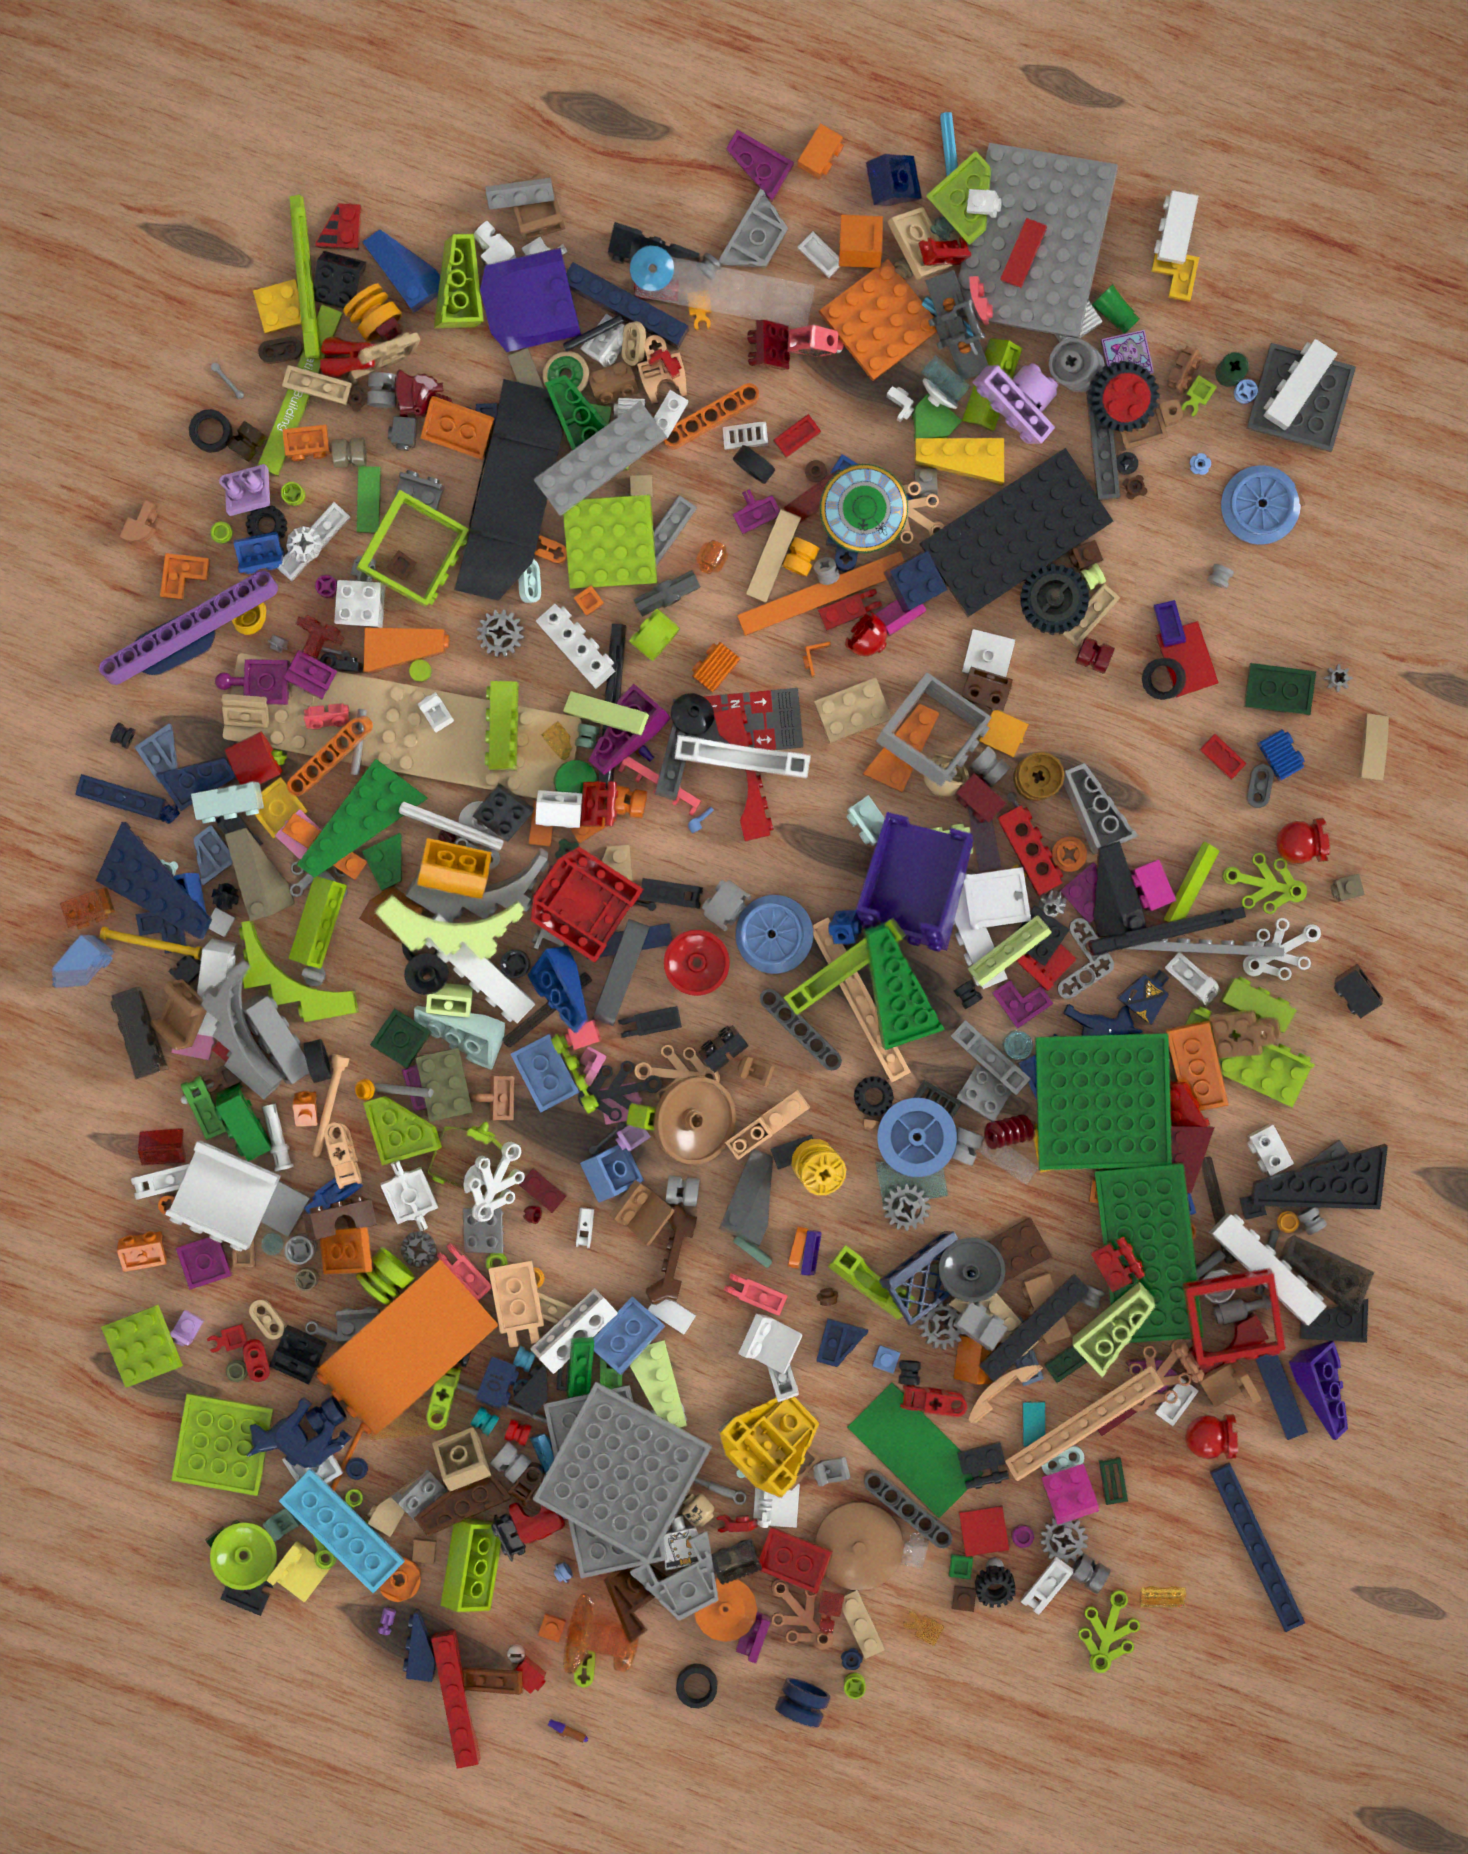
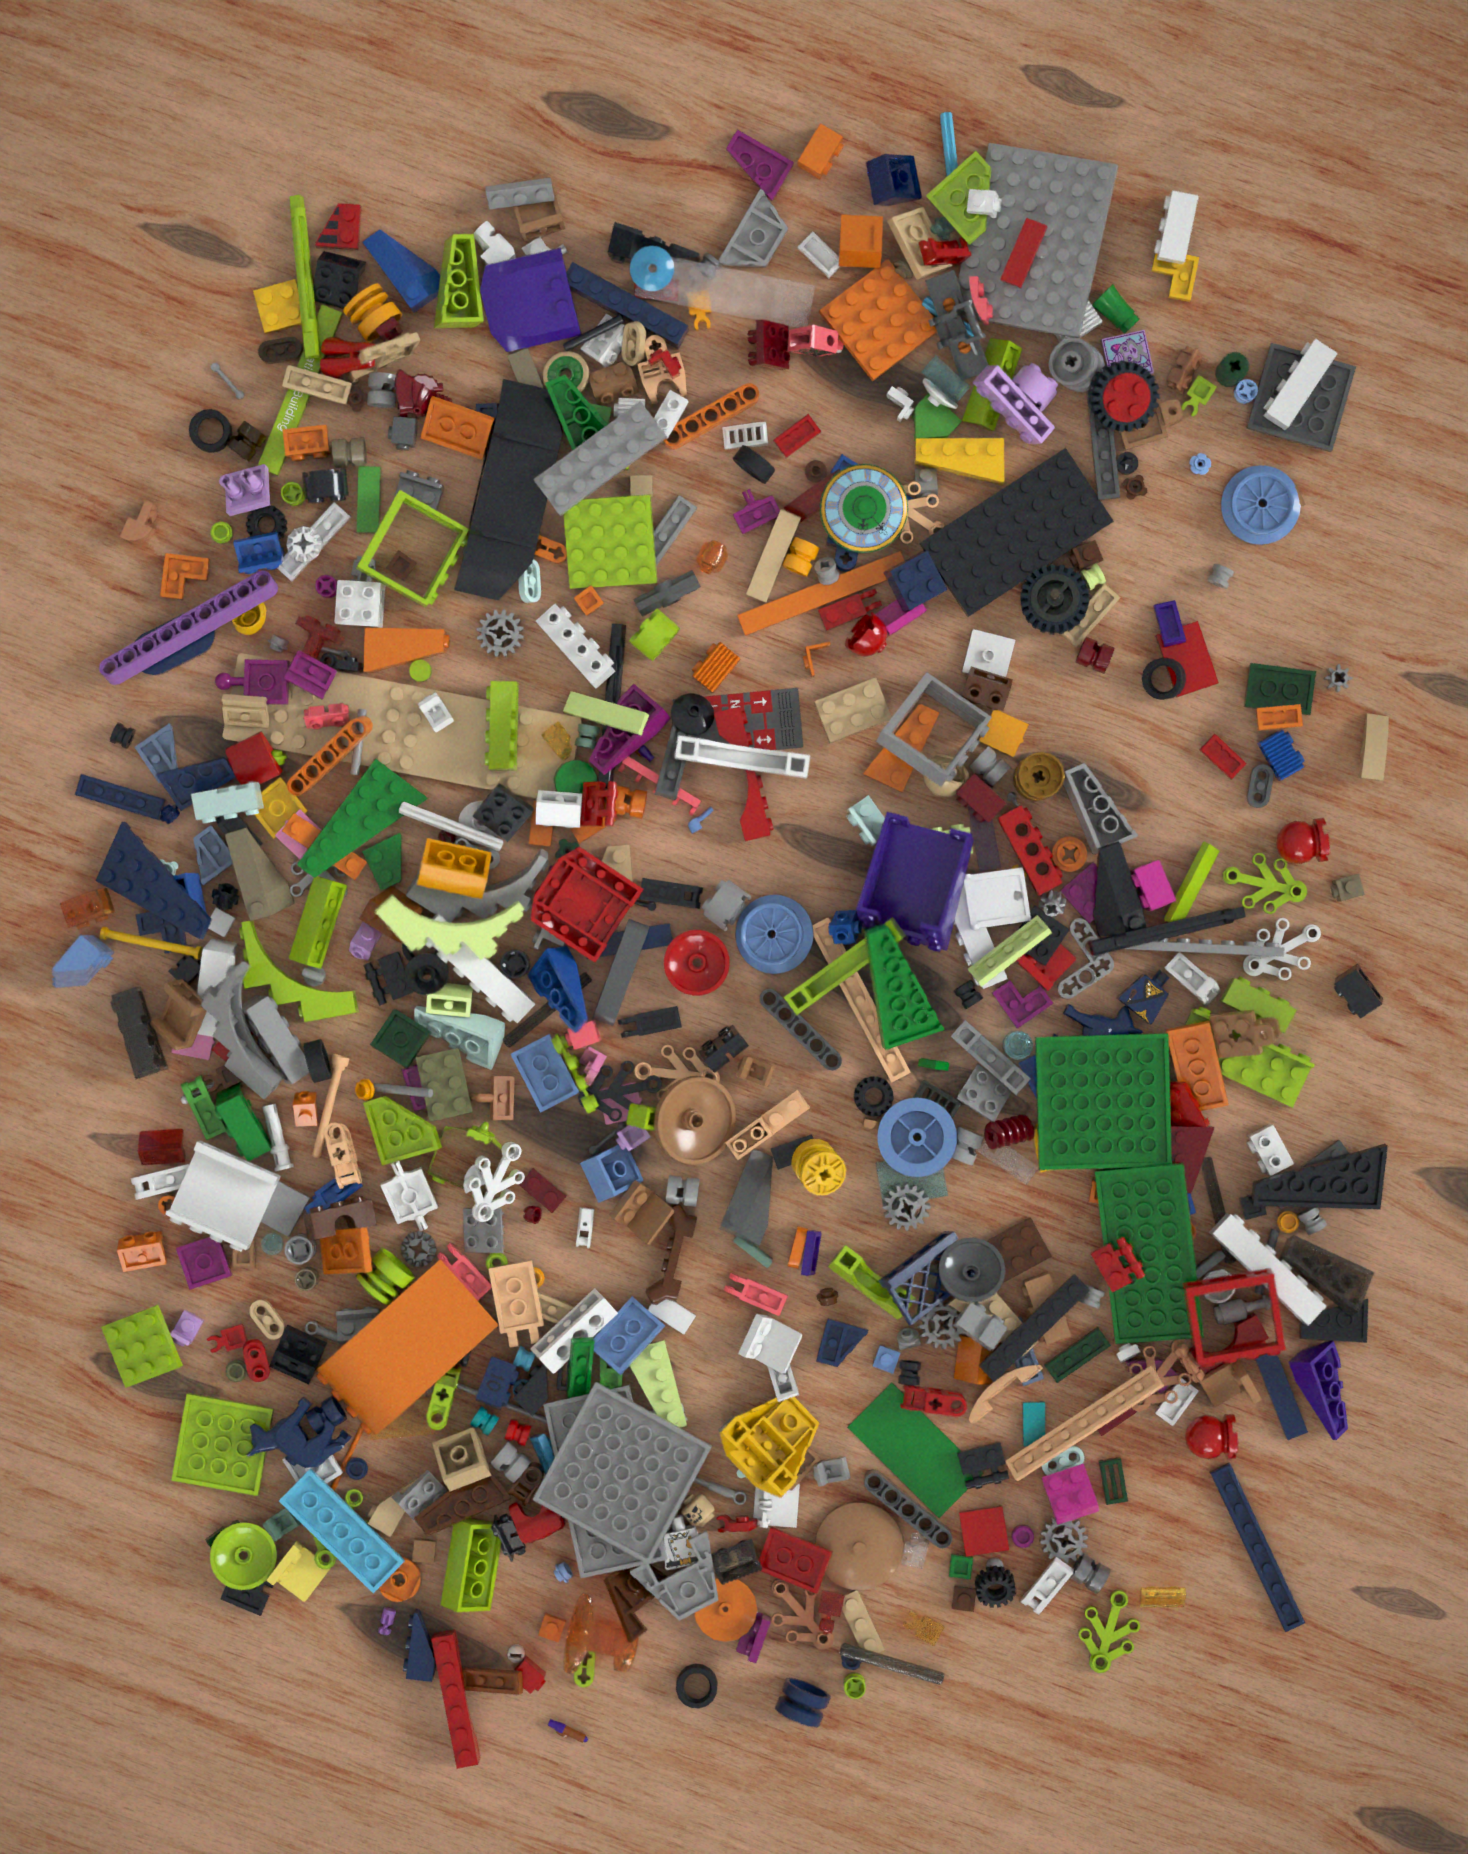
yellowish green wedge [1073,1282,1155,1377] -> none
none -> black brick [302,469,349,504]
none -> lavender bracket [349,922,382,961]
none -> black plate [363,952,414,1006]
none -> clear smoke axle [839,1643,944,1685]
none -> light grey plate [897,1328,921,1350]
none -> green tile [918,1058,950,1071]
none -> white plate [1116,1343,1140,1364]
none -> orange tile [1256,704,1303,731]

